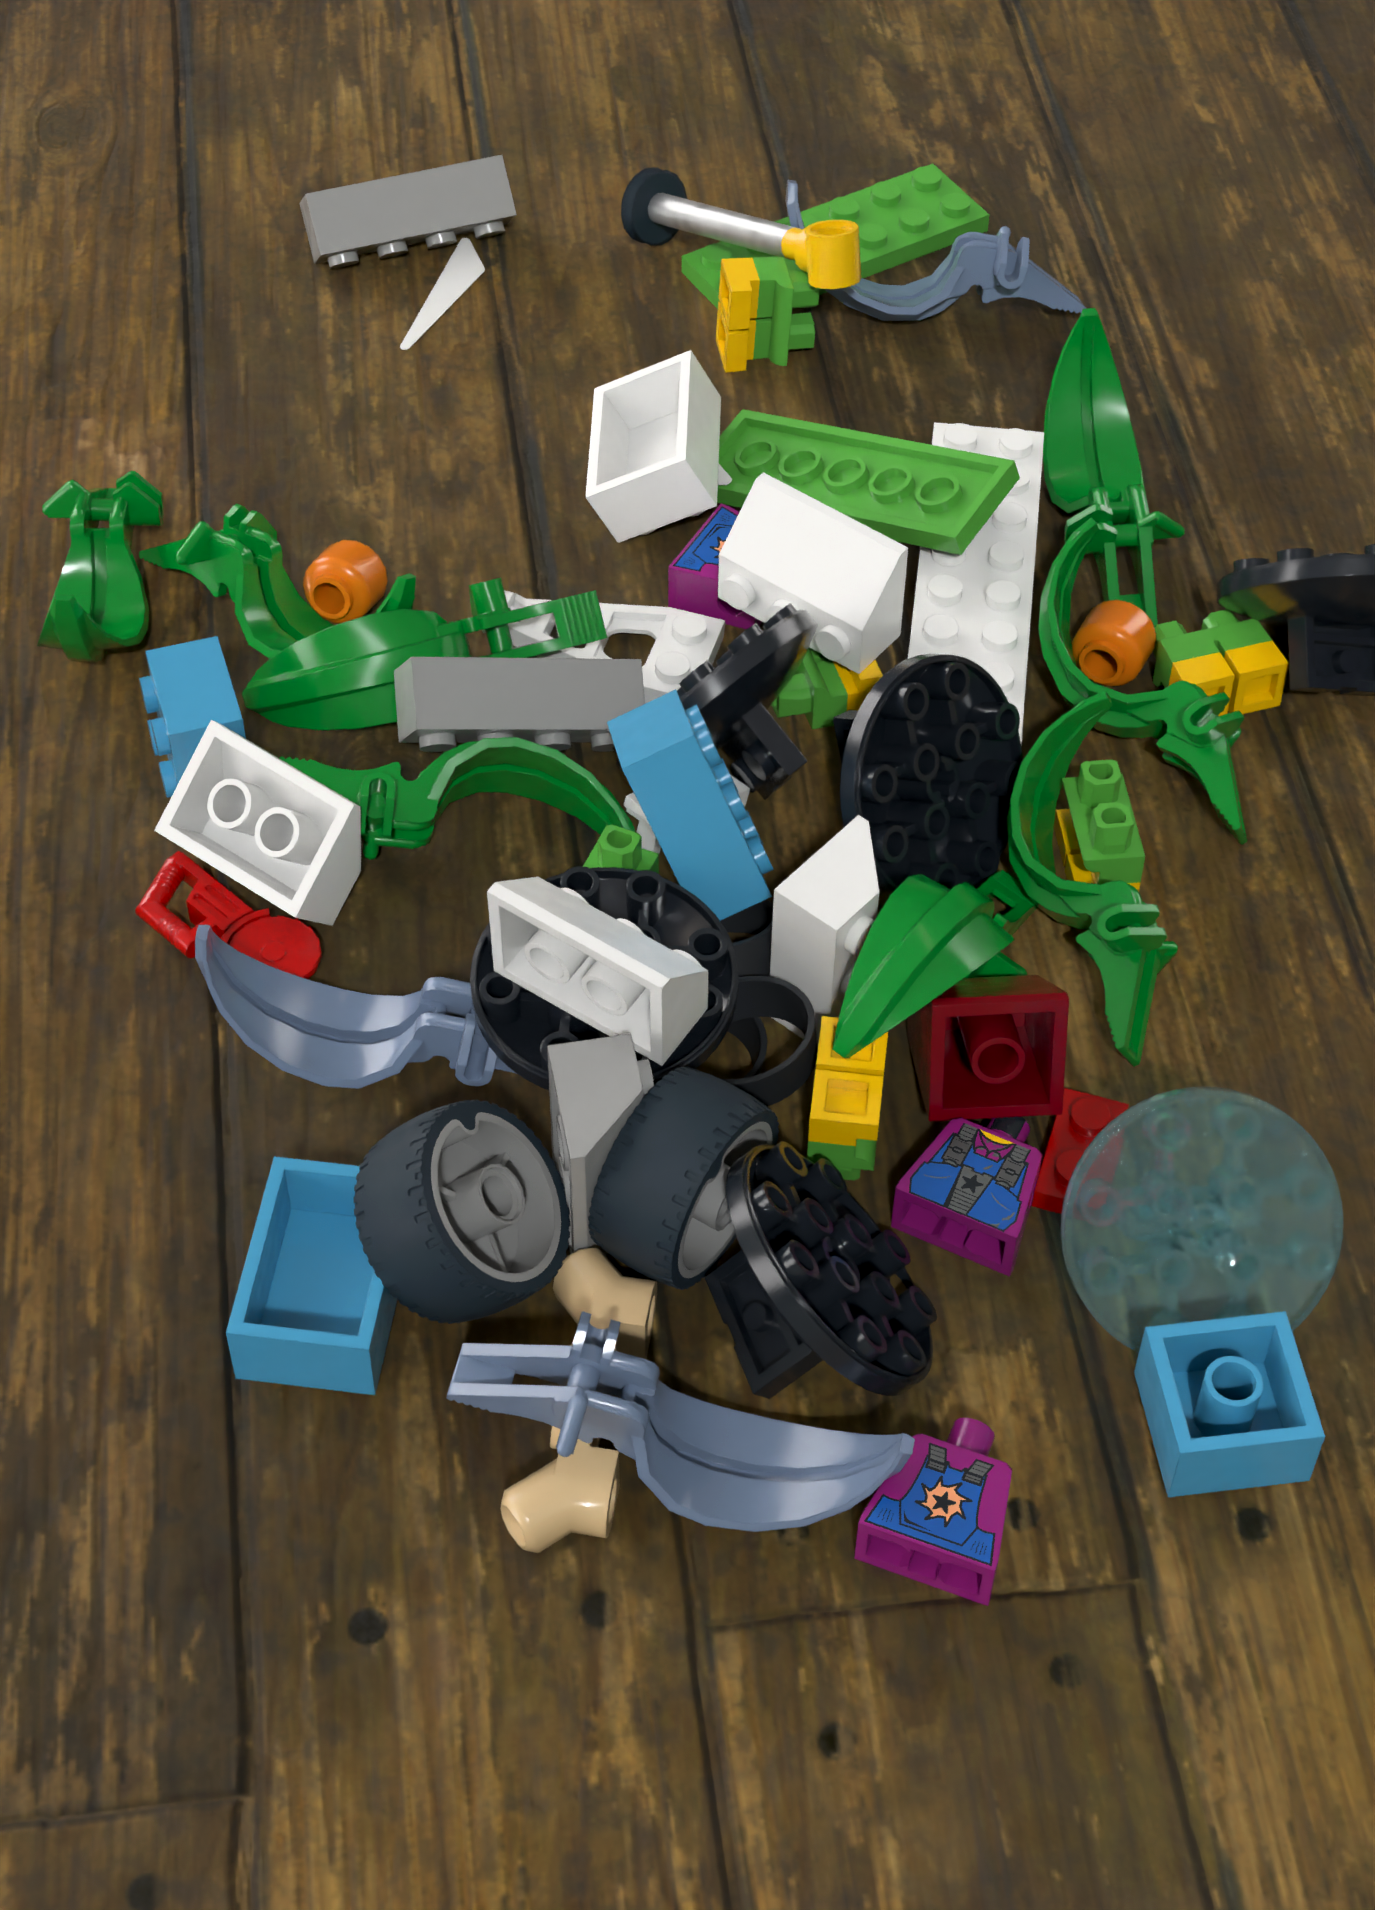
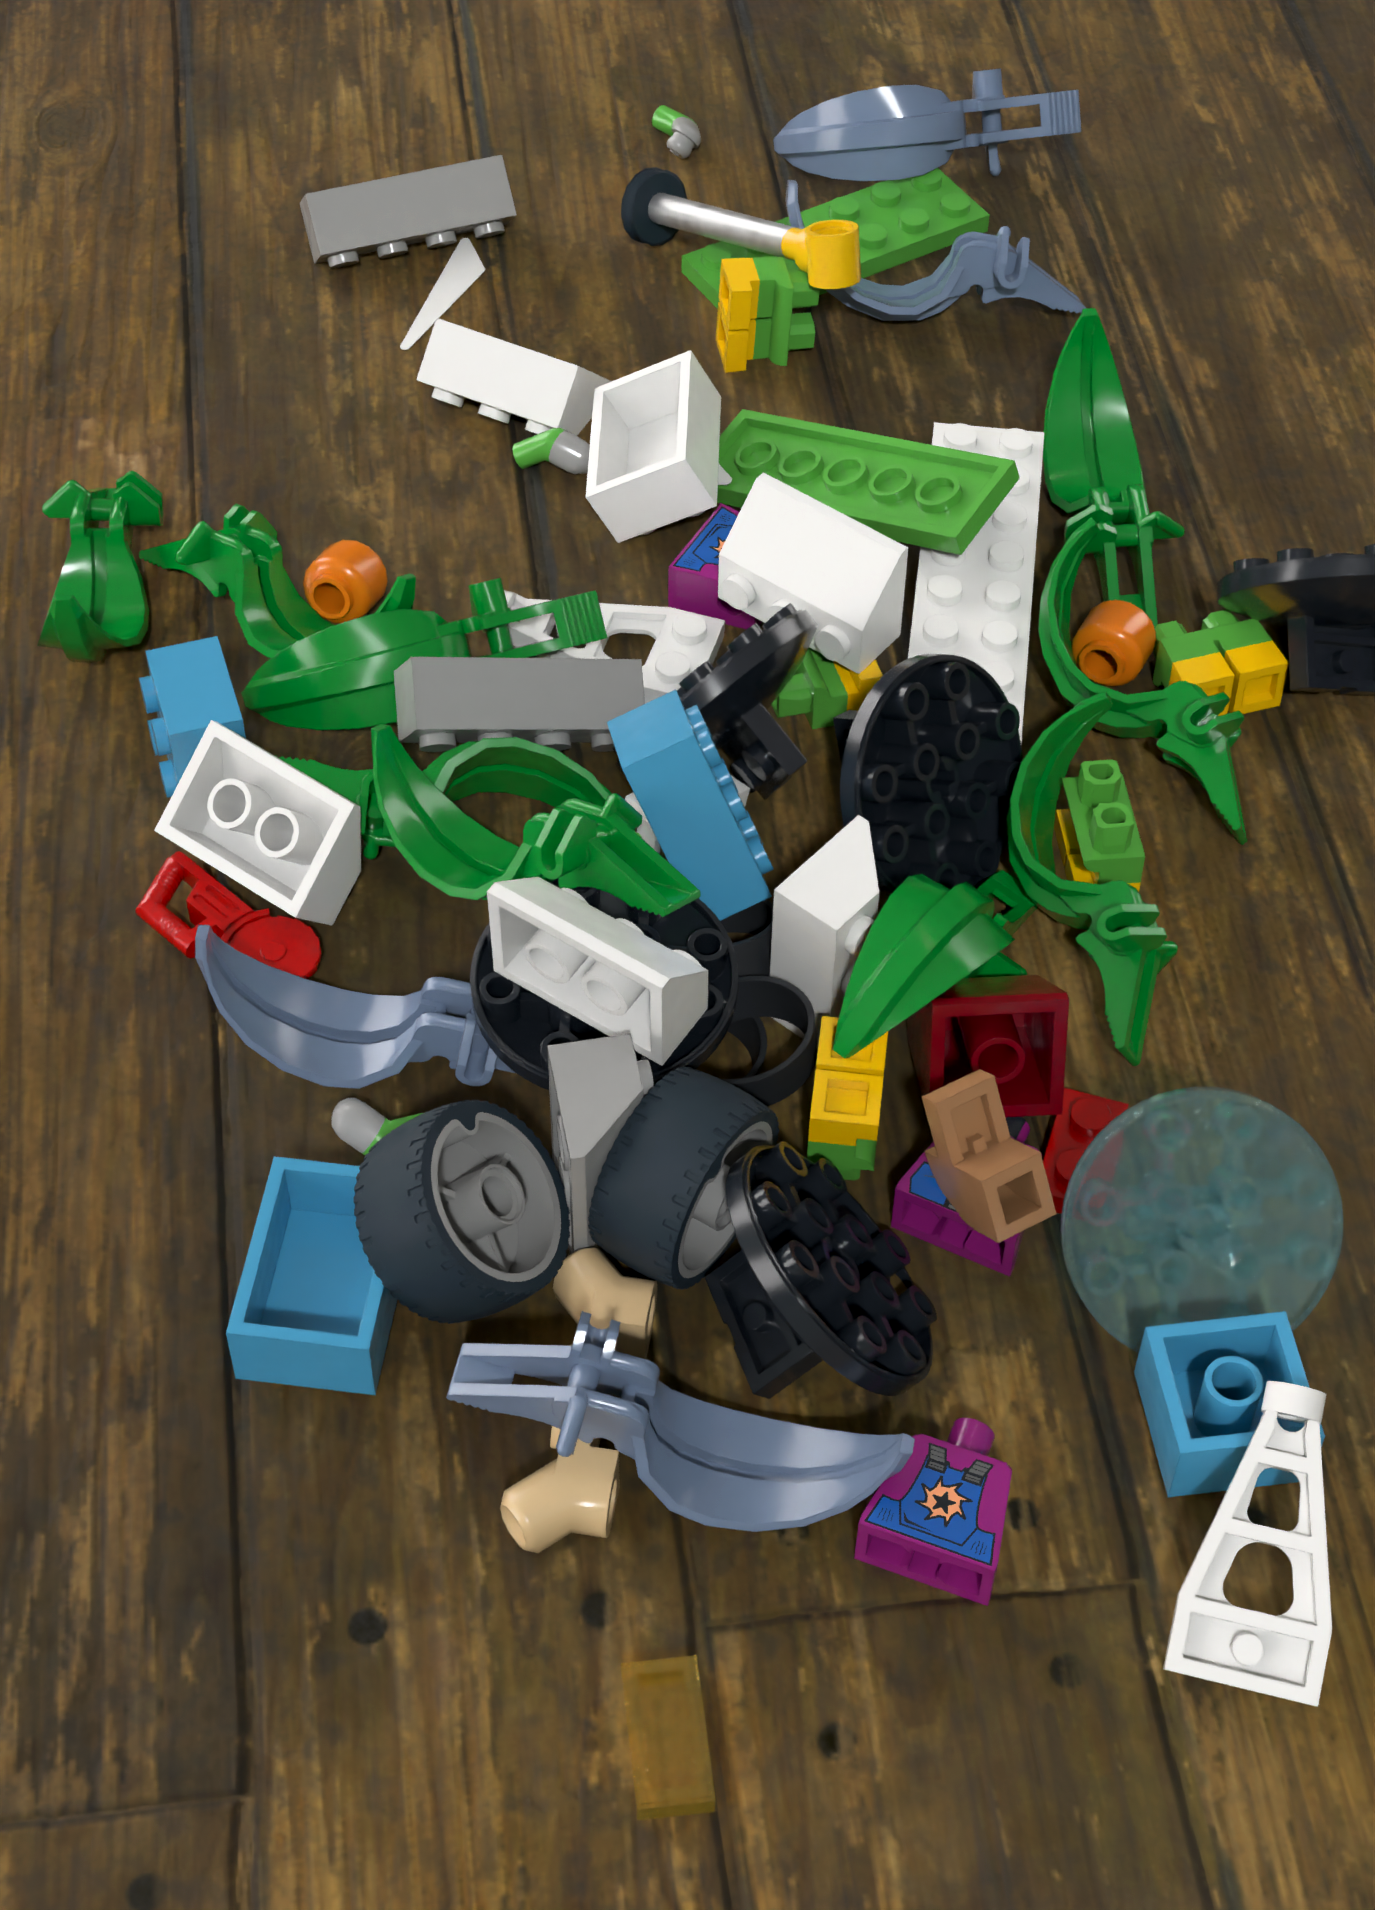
none -> light grey arm [332,1098,423,1155]
none -> green piece [371,724,701,917]
none -> white slope [416,318,612,436]
none -> arm [512,428,590,474]
none -> clear yellow tile [621,1655,716,1820]
none -> light grey arm [652,105,701,159]
none -> sand blue piece [773,68,1081,181]
none -> medium nougat brick [922,1069,1057,1243]
none -> white plate [1163,1381,1332,1707]

